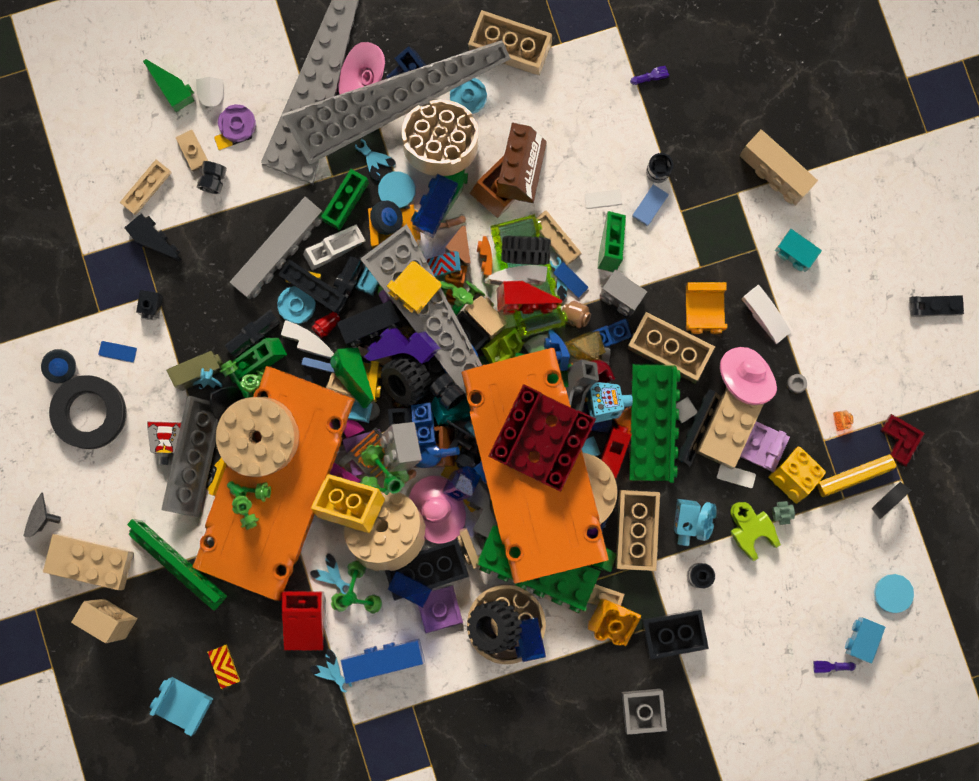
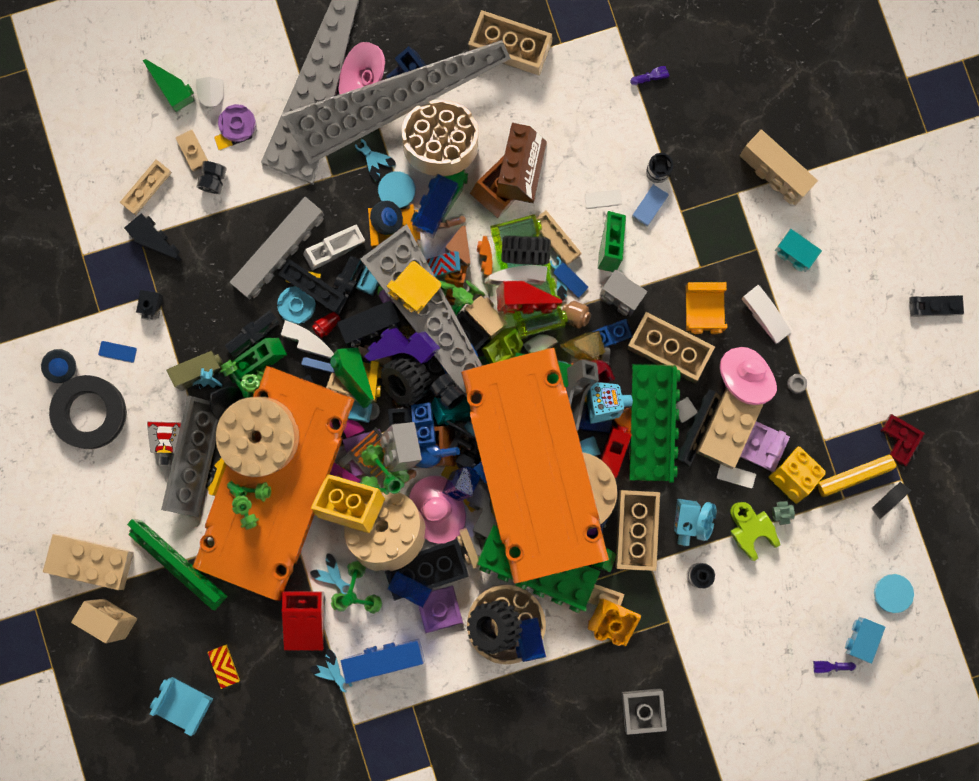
shield [24,492,61,537] -> none
green brick [321,169,369,231] -> none
medium azure tile [450,78,487,114] -> none
dark red slope [488,384,596,492] -> none
blue slope [544,330,570,371] -> none
black brick [641,609,709,660] -> none
clear orange plate [833,410,854,431] -> none

